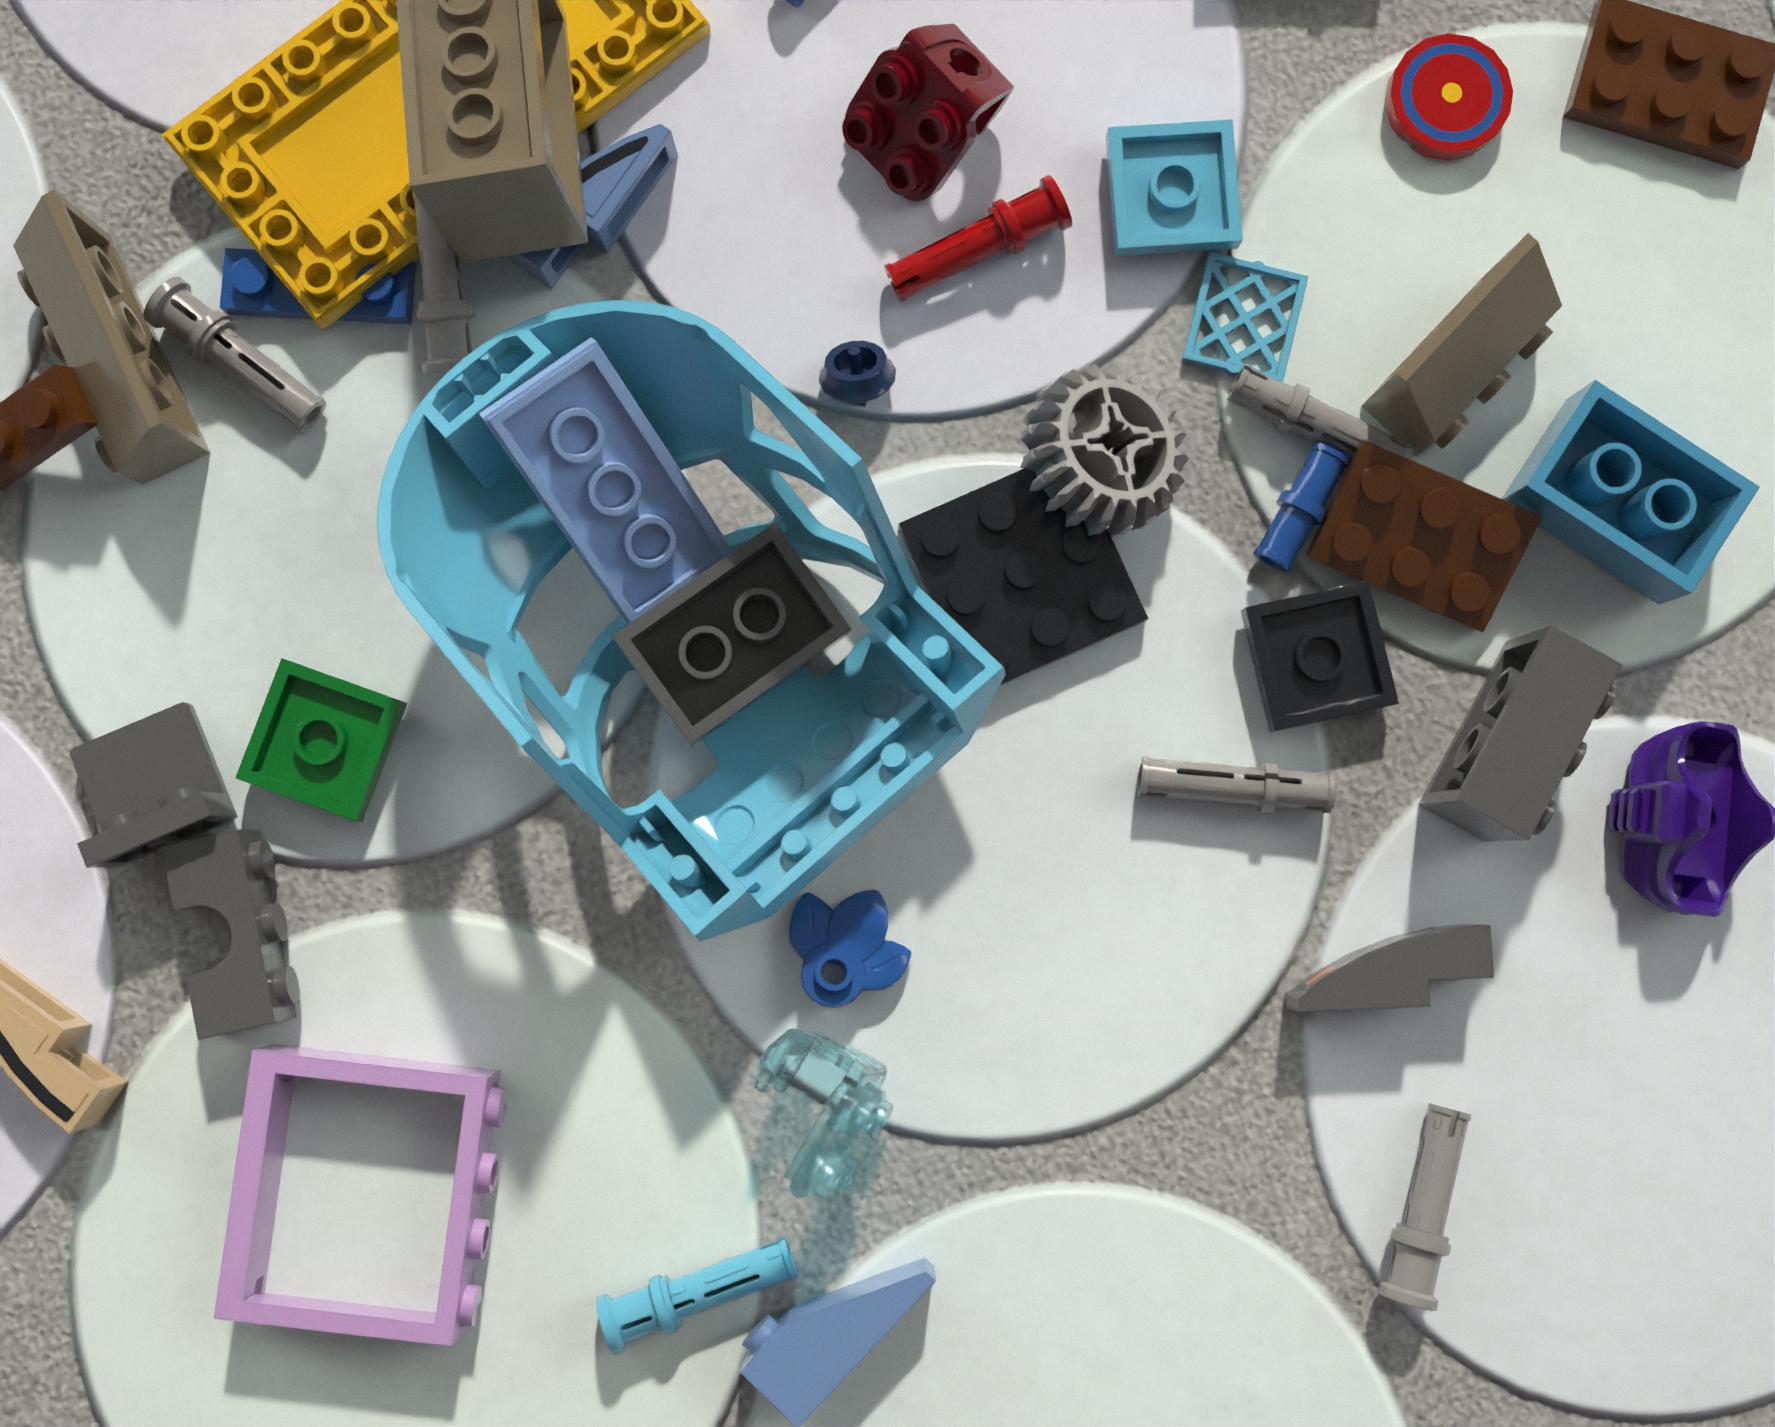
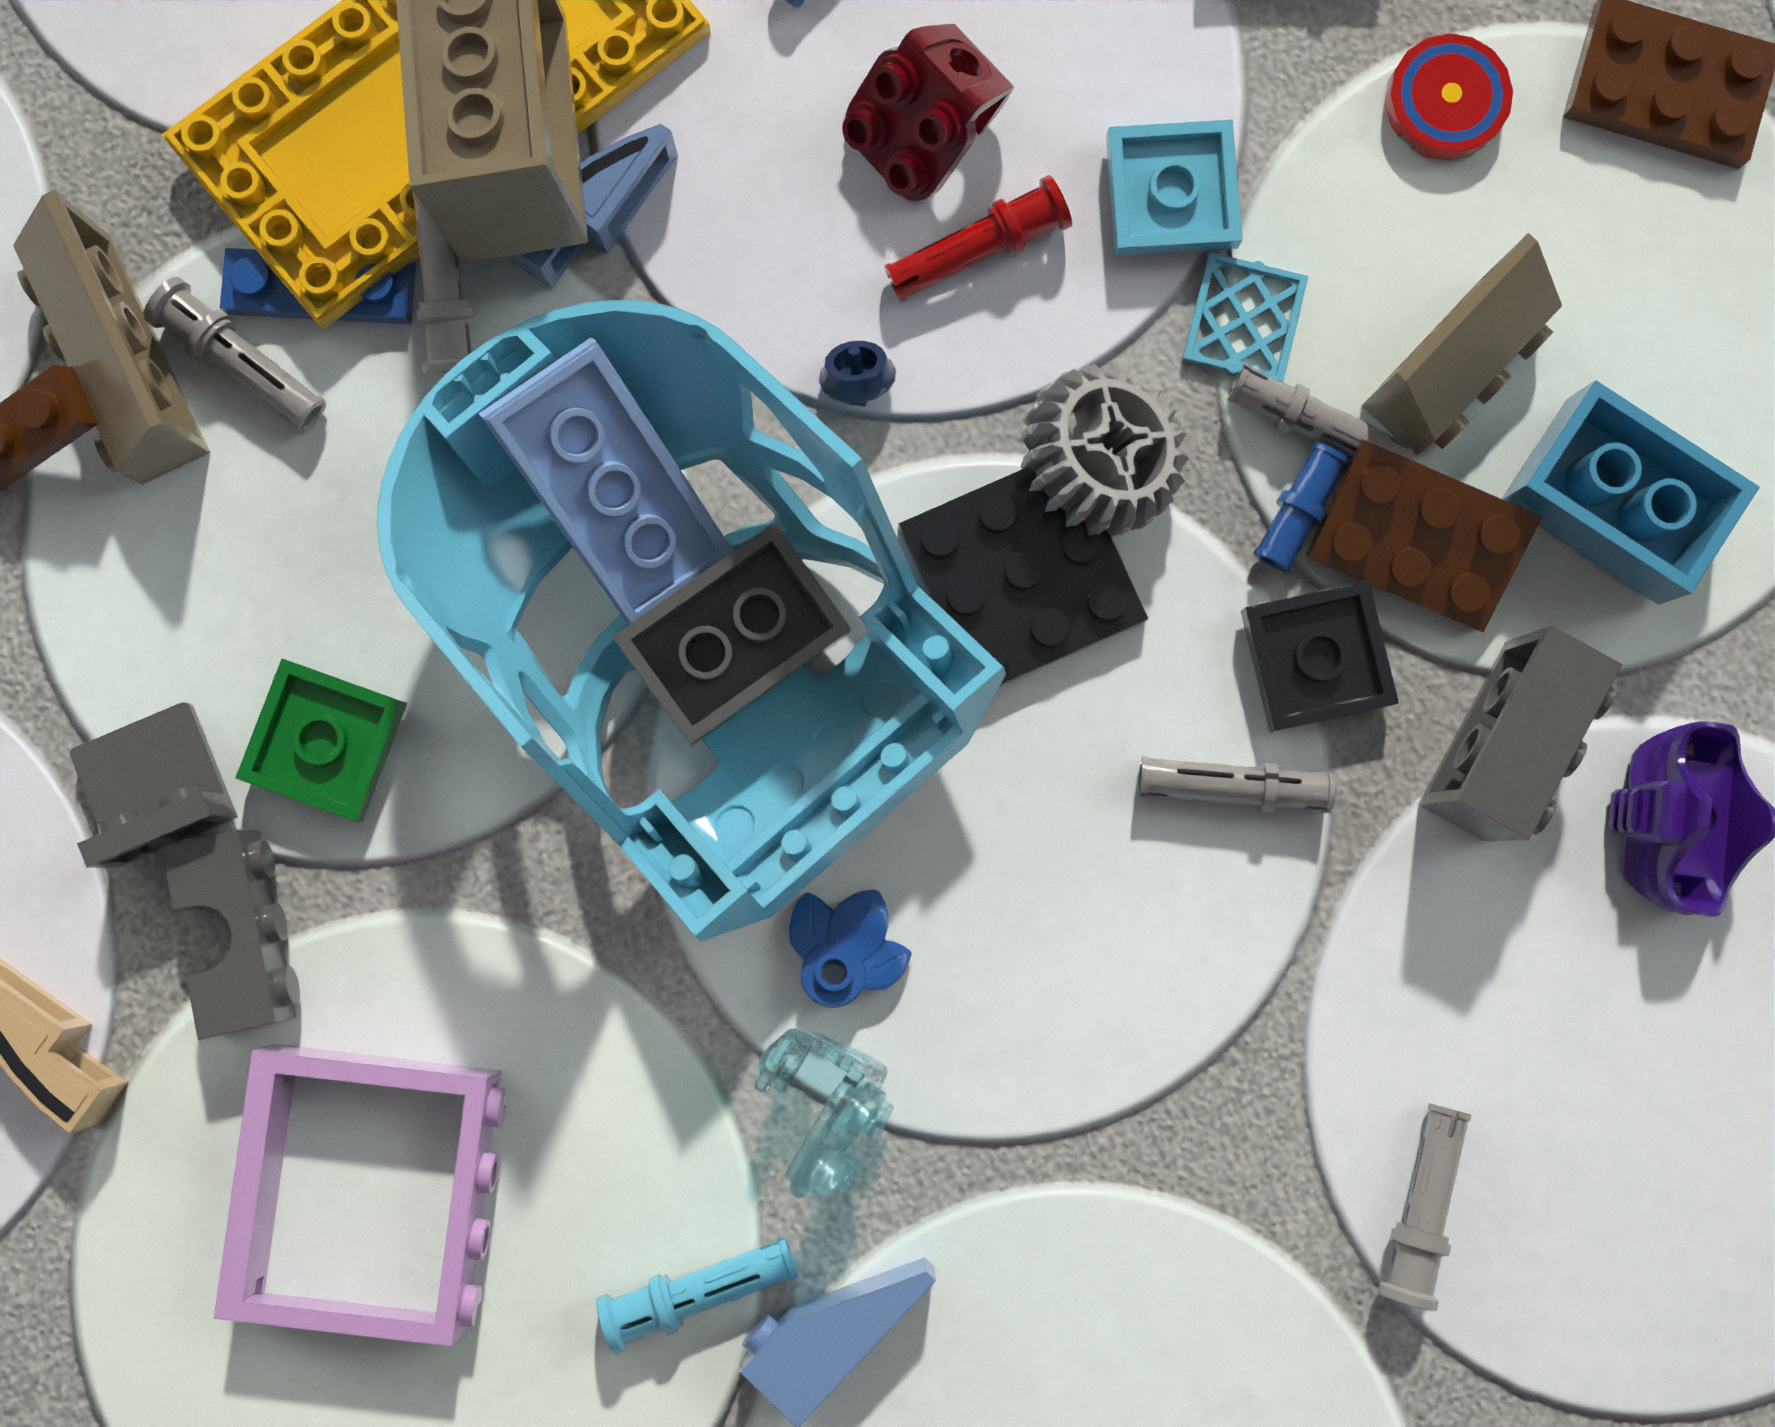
dark grey slope [1284,924,1494,1012] -> none

